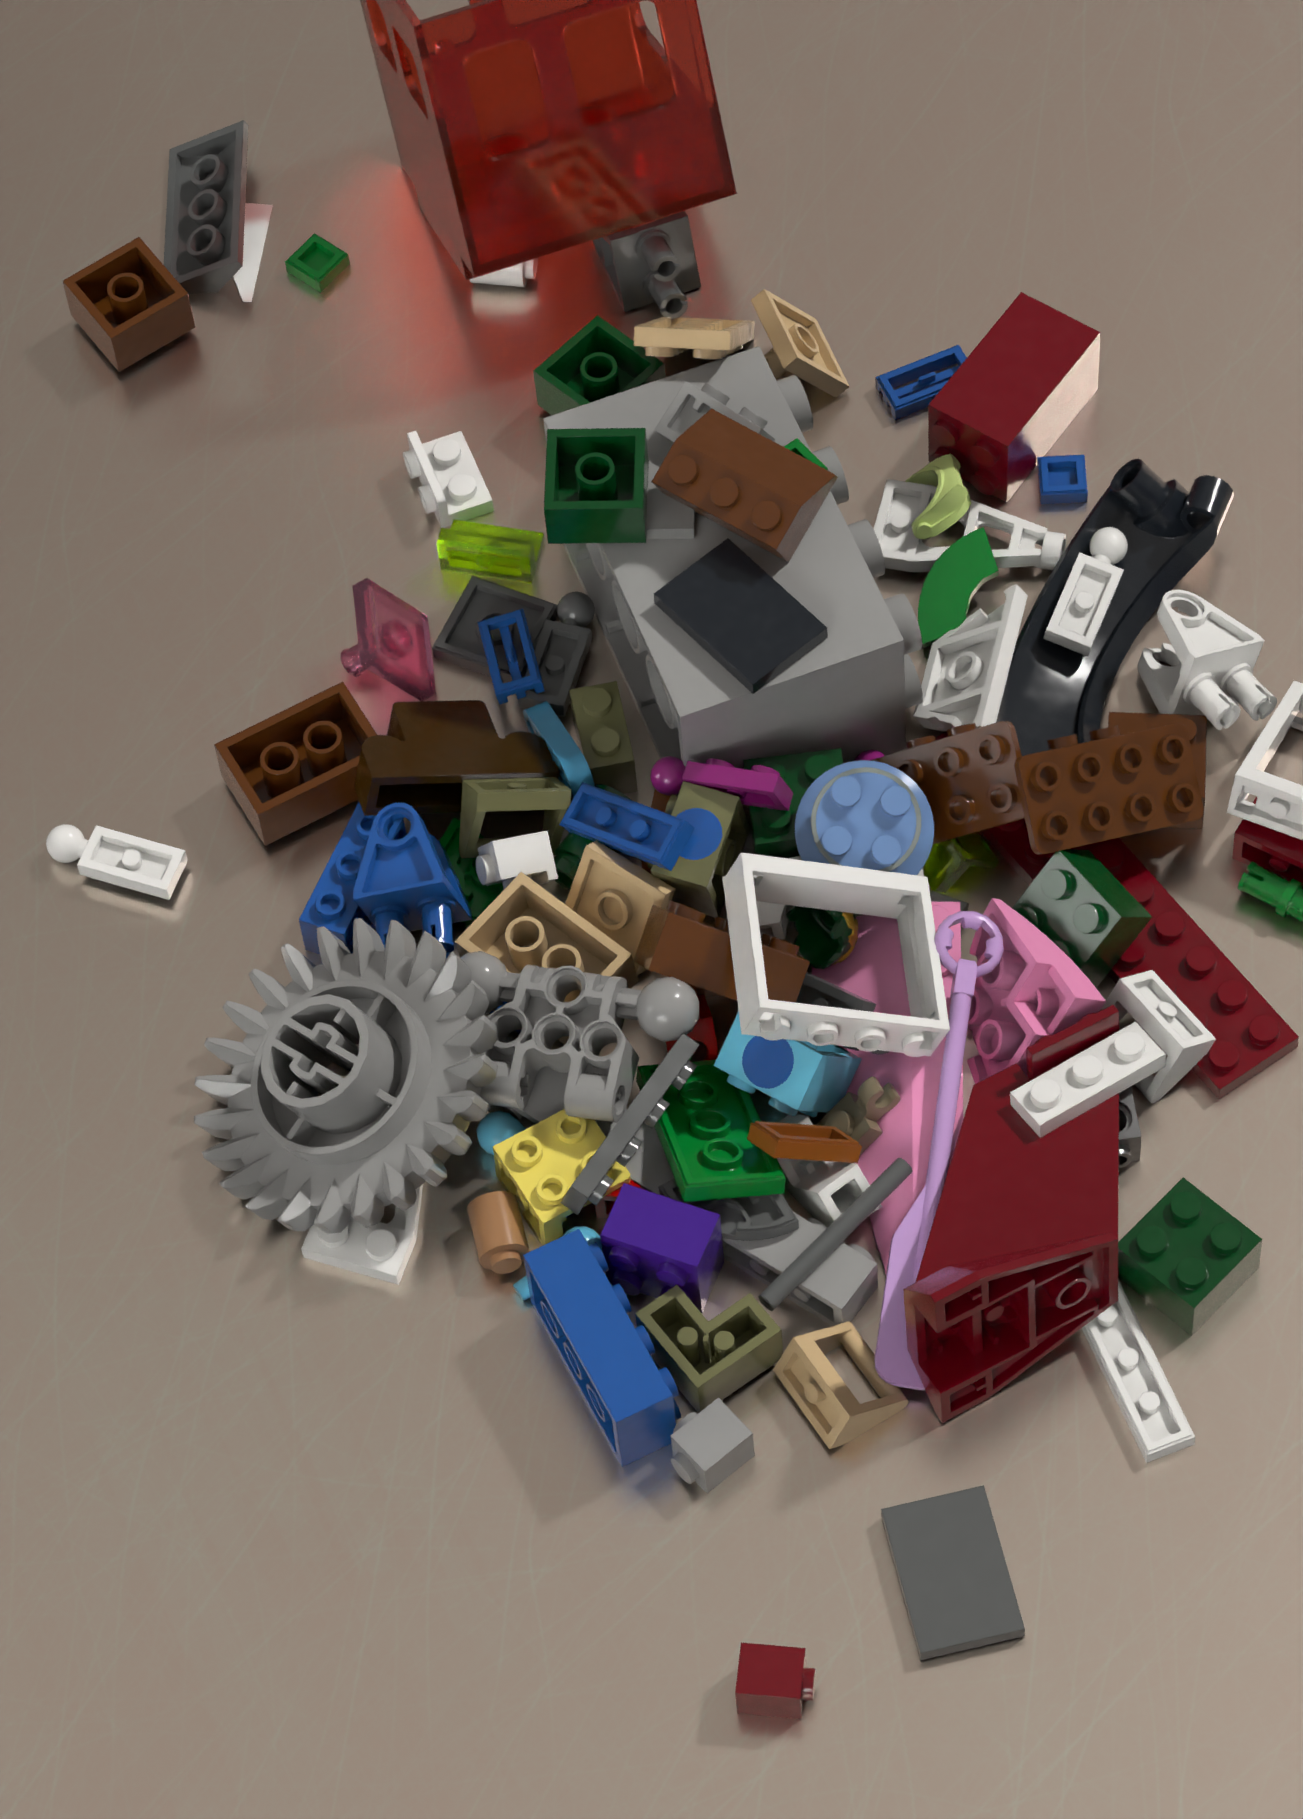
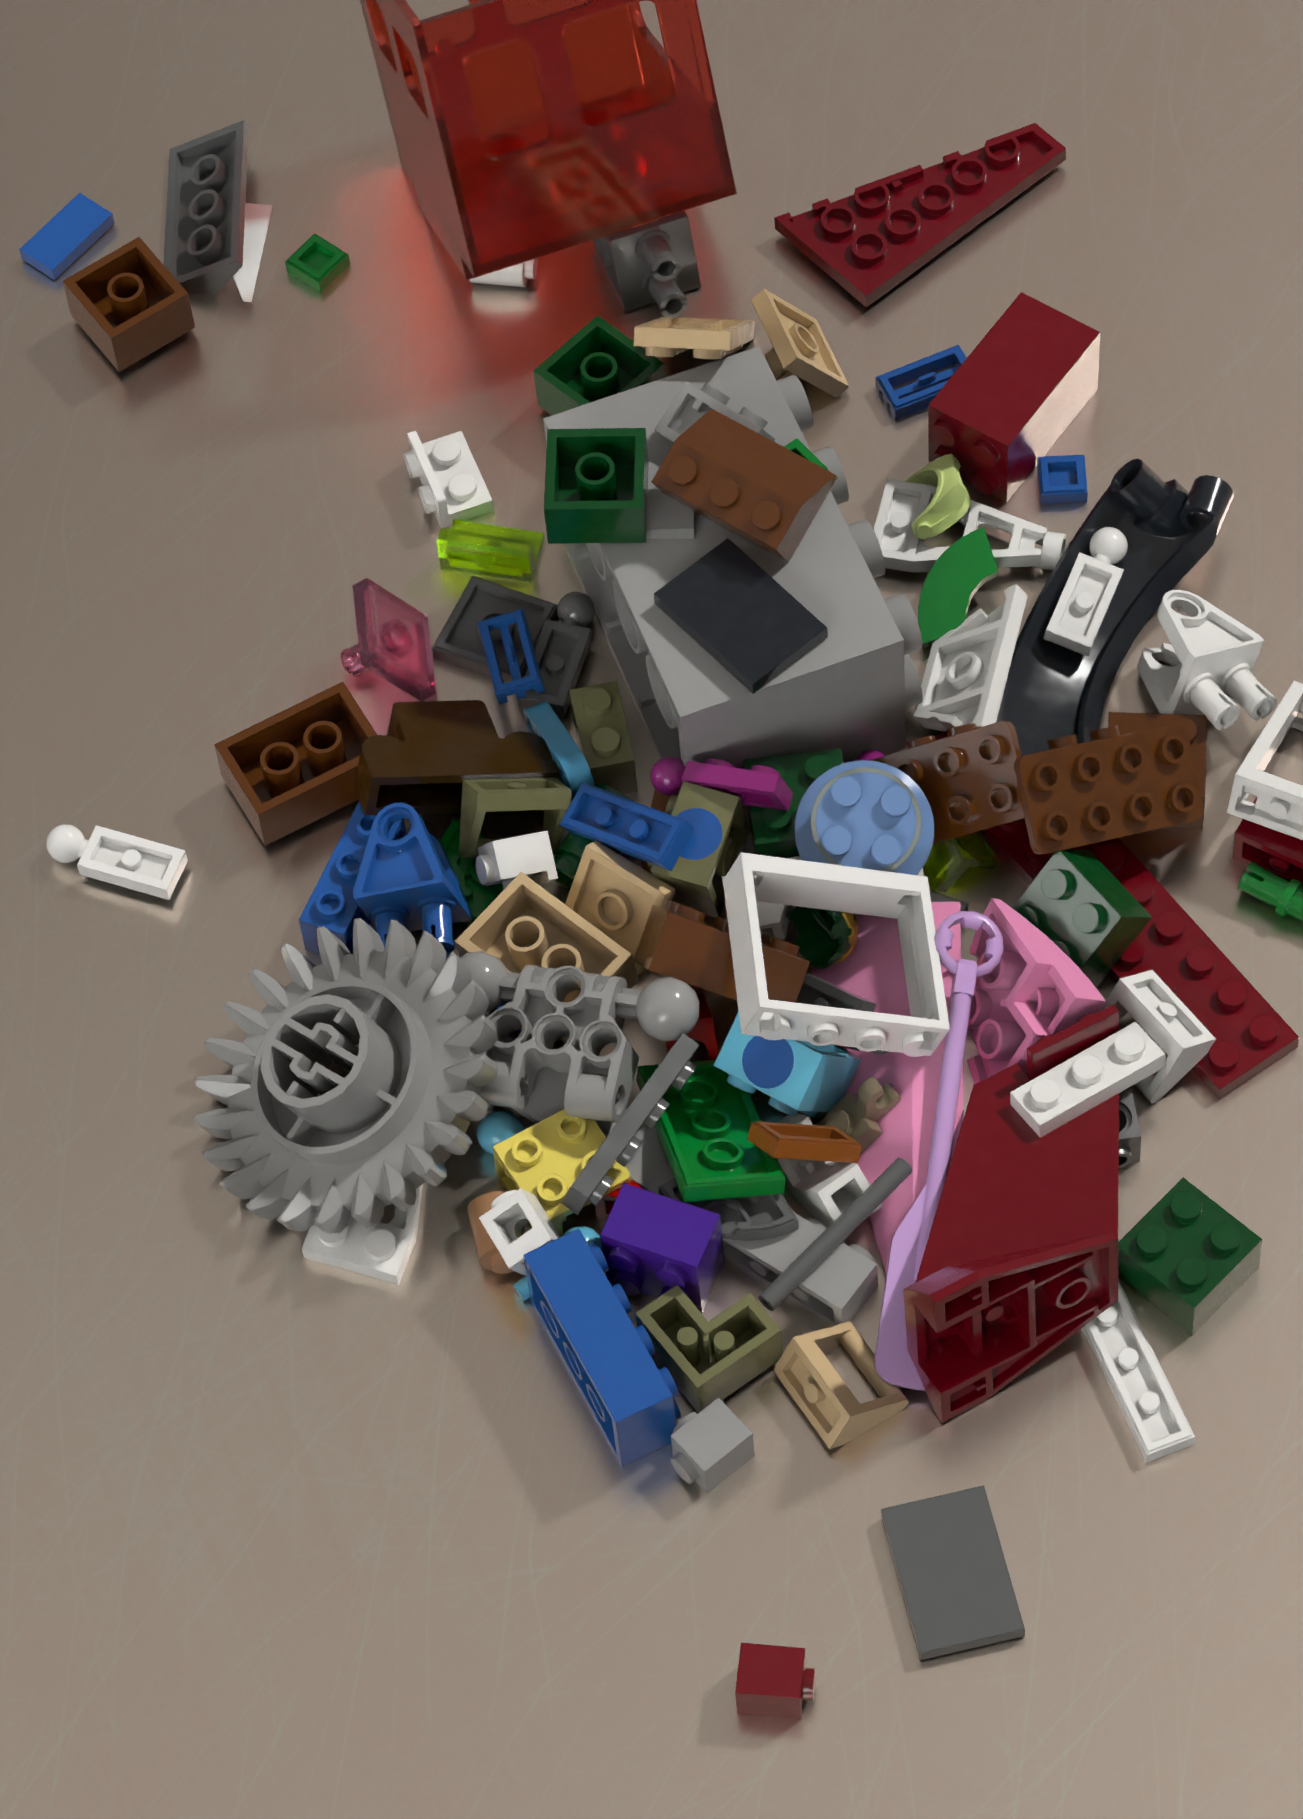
none -> blue tile [19,193,115,280]
none -> white brick [479,1188,560,1276]
none -> dark red wing [774,123,1066,307]

